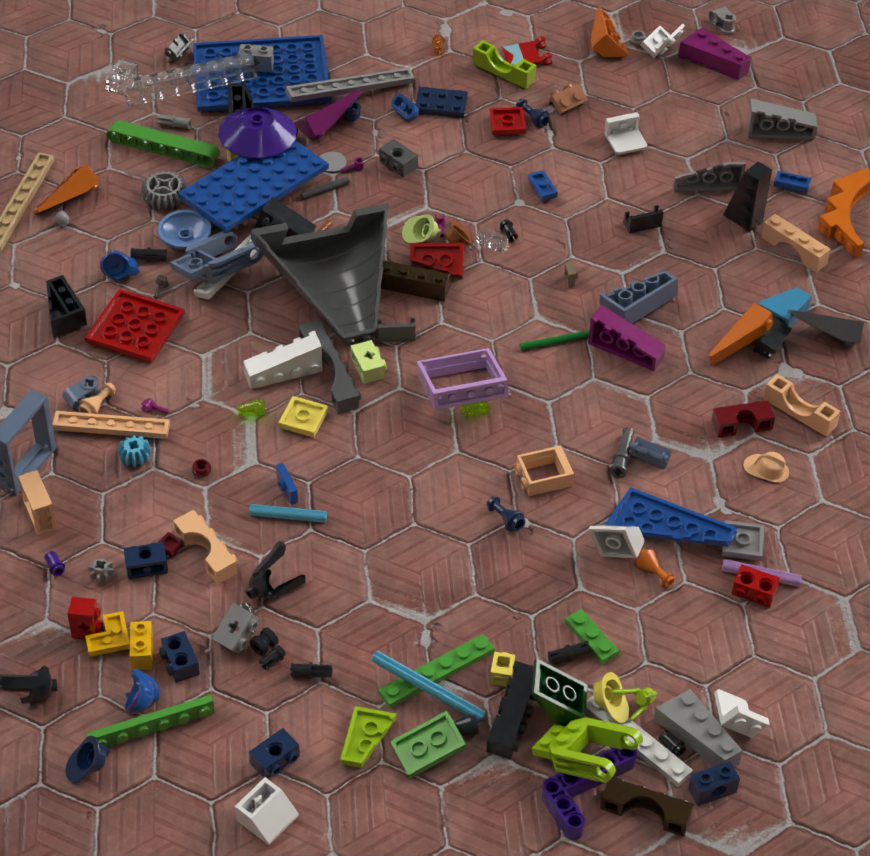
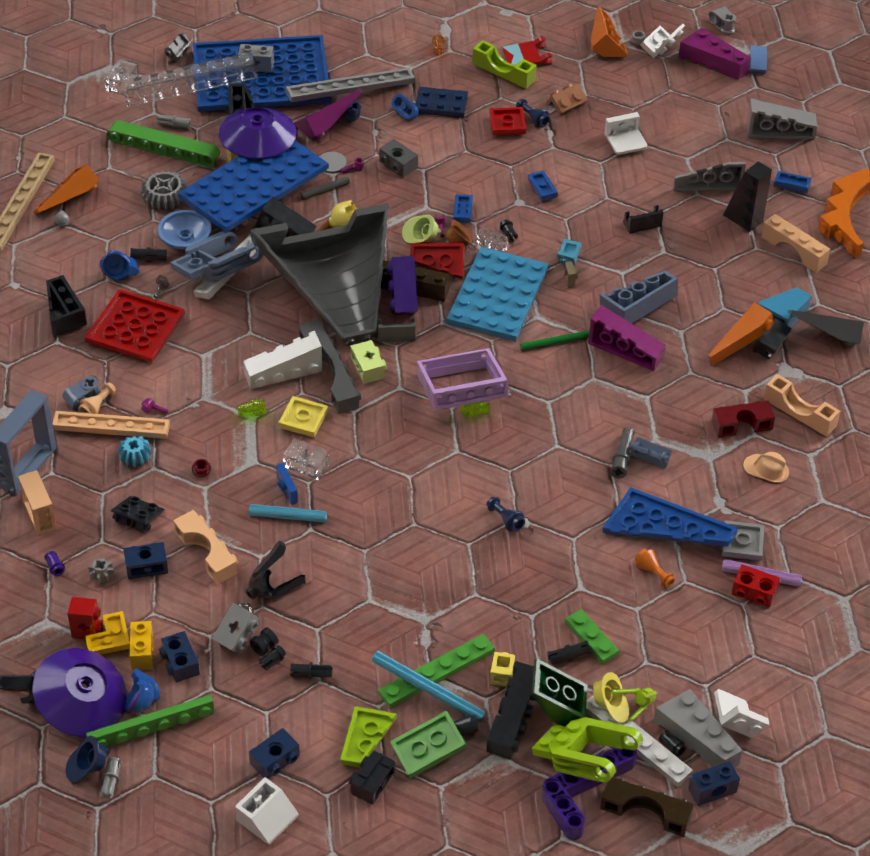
dark red tile [158,532,184,558] -> none
light nougat window [514,445,574,496] -> none
white slope [589,525,645,558] -> none
none -> dark purple dish [32,648,127,738]
none -> light grey axle [101,757,122,799]
none -> black hinge [111,496,165,532]
none -> clear brick [283,439,329,480]
none -> light yellow cylinder [329,200,356,228]
none -> black brick [349,751,395,804]
none -> dark purple brick [387,256,418,315]
none -> dark azure plate [446,247,549,341]
none -> blue plate [453,194,473,224]
none -> medium azure bracket [557,238,582,265]
none -> medium blue slope [750,45,767,73]

